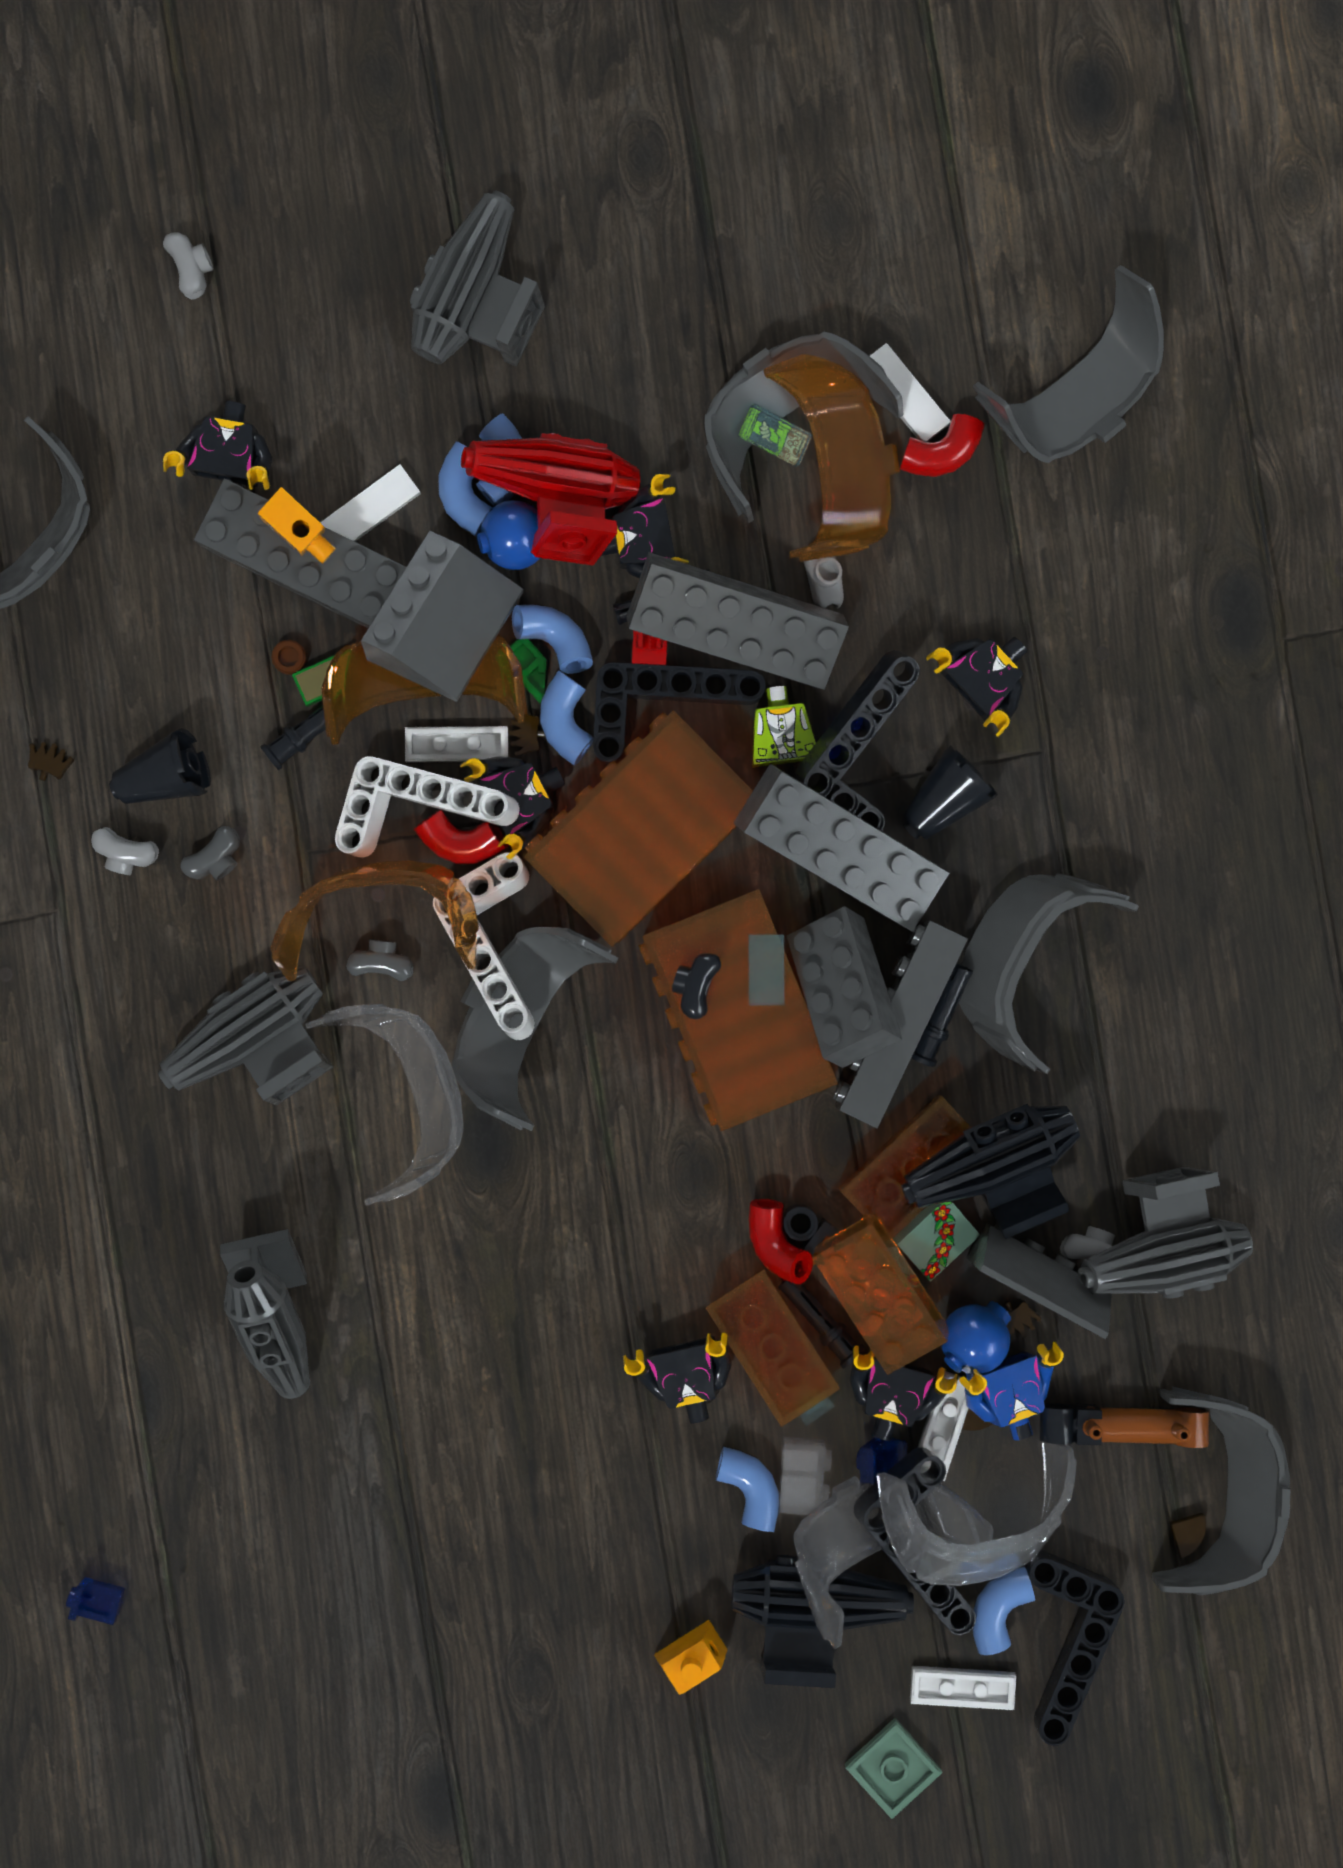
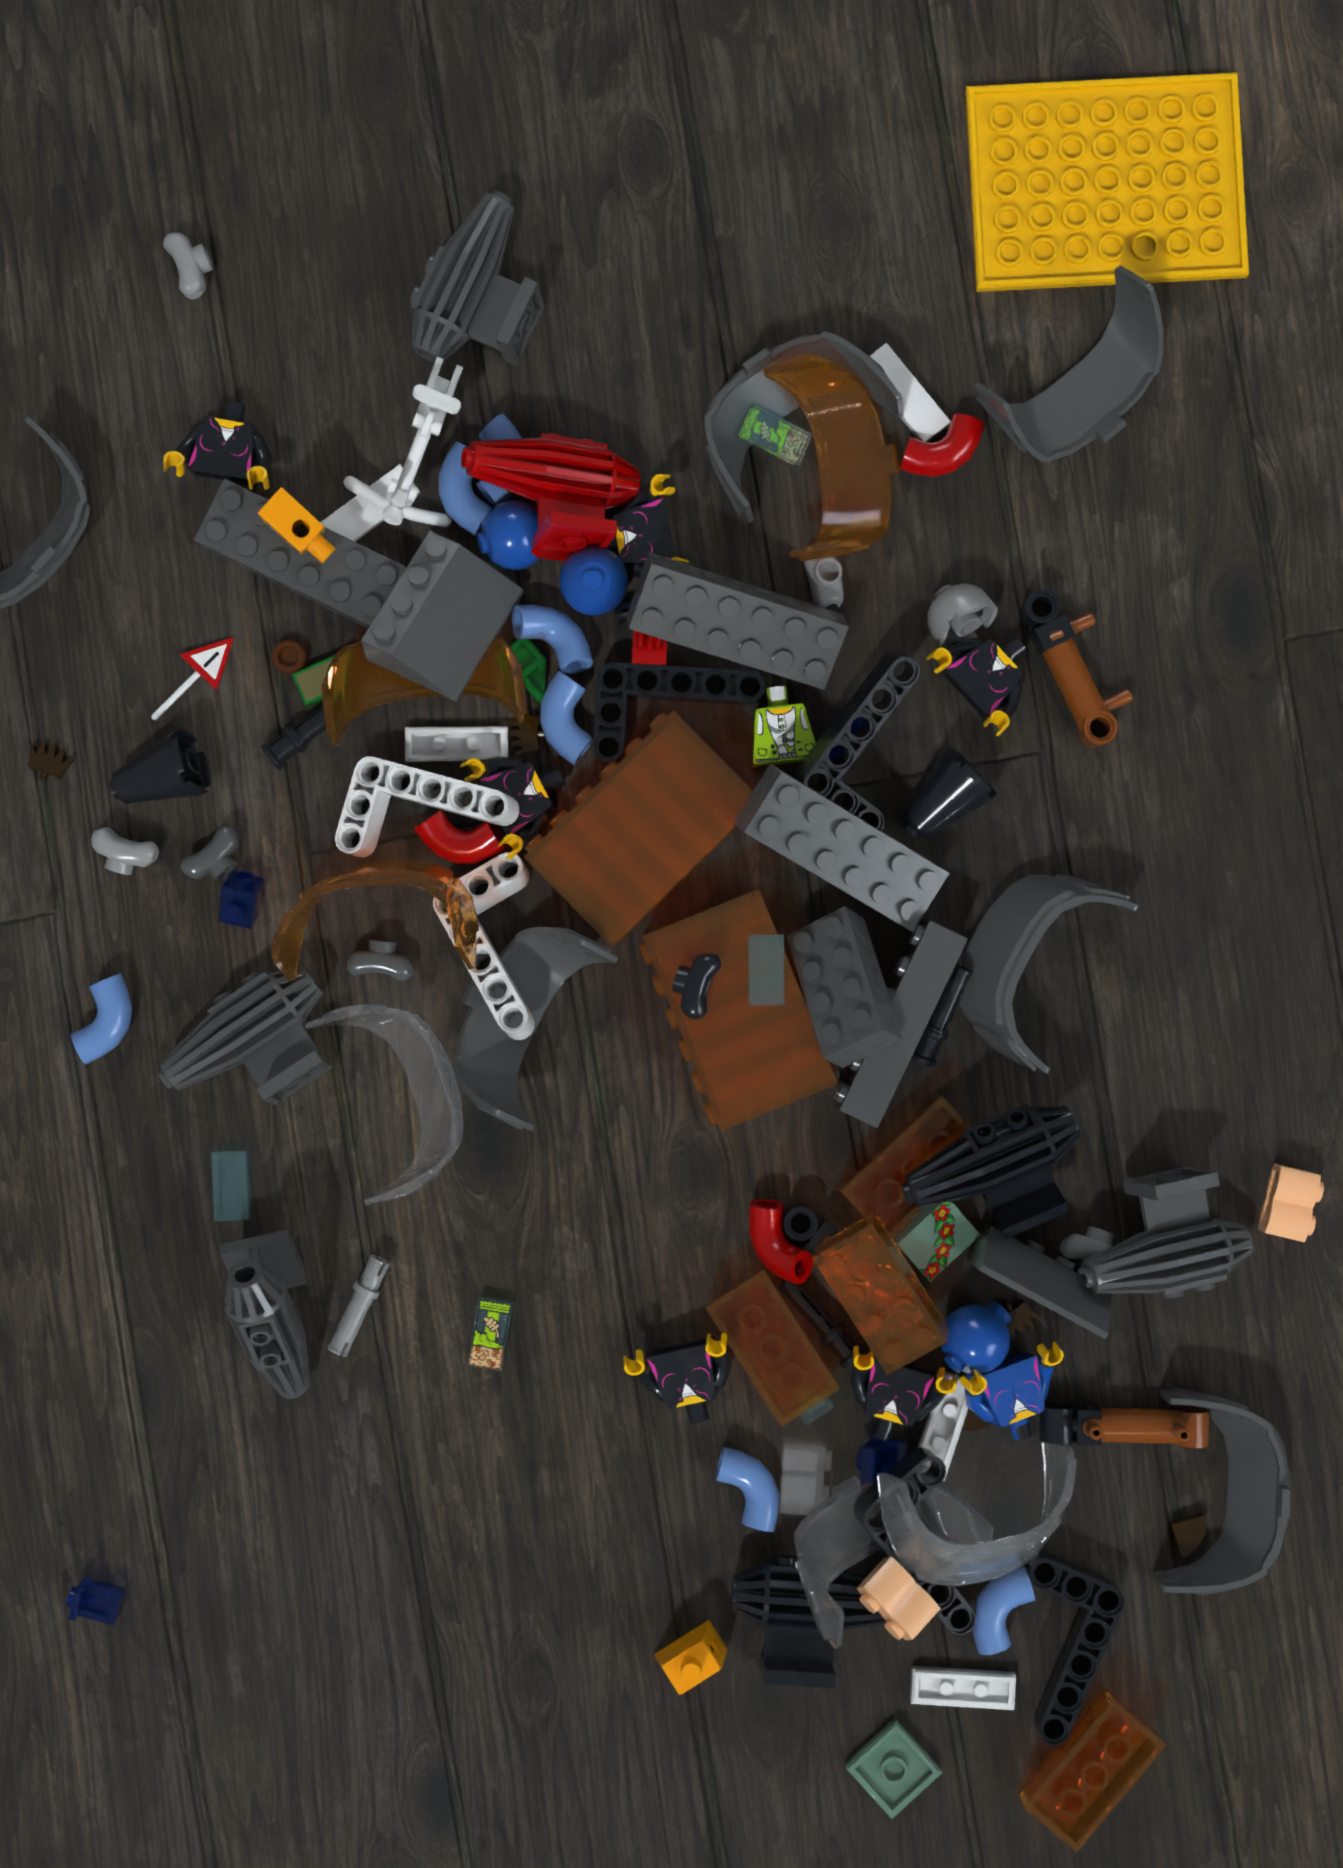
none -> medium blue cylinder [71,974,132,1064]
none -> piece [151,637,234,720]
none -> clear light blue tile [211,1150,251,1221]
none -> clear blue bracket [218,871,264,929]
none -> light grey pin [327,1254,391,1357]
none -> white piece [343,356,463,527]
none -> tile [467,1296,513,1371]
none -> blue brick [559,546,628,616]
none -> light nougat brick [857,1557,940,1640]
none -> light grey cylinder [927,583,998,647]
none -> yellow tile [965,72,1249,292]
none -> clear orange brick [1017,1687,1167,1853]
none -> dark orange piece [1020,589,1133,748]
none -> light nougat brick [1258,1163,1324,1242]

